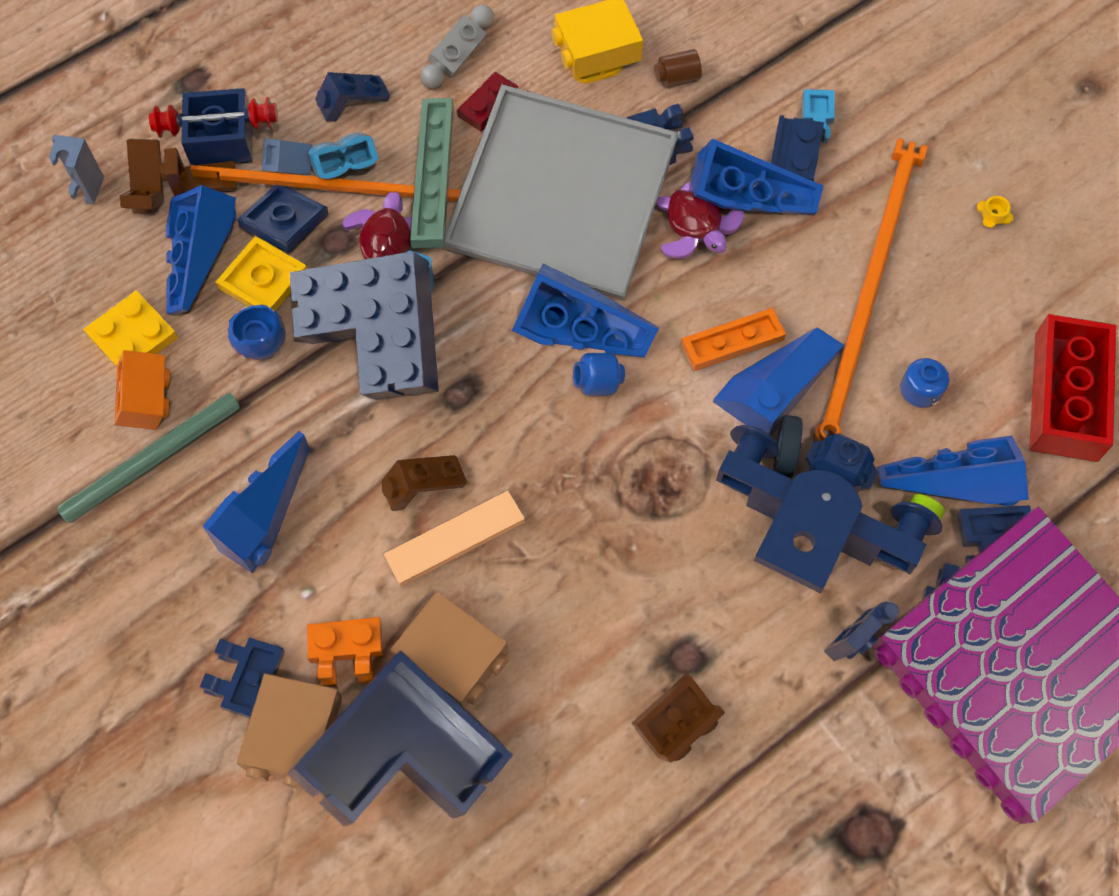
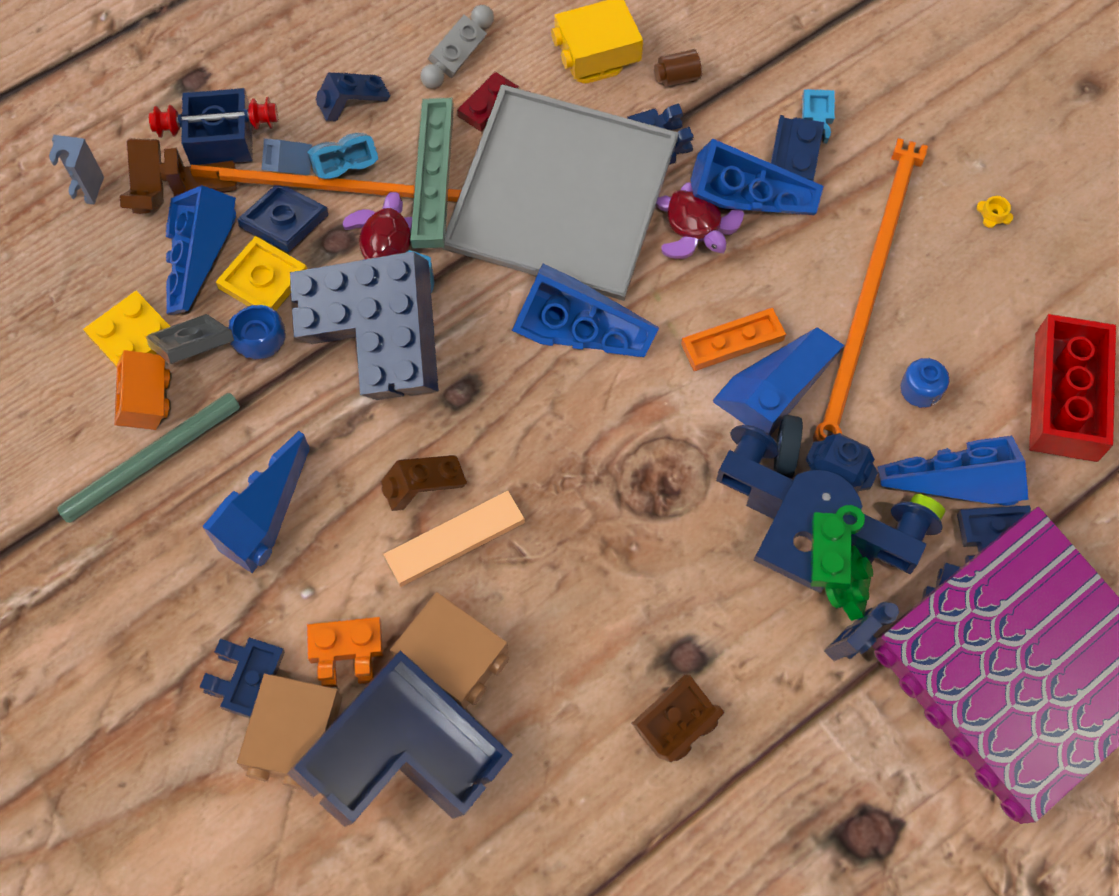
blue head [573,353,625,396] -> none
none -> dark grey tile [146,314,234,364]
none -> green hinge [811,505,865,589]
none -> green hinge [825,545,873,621]

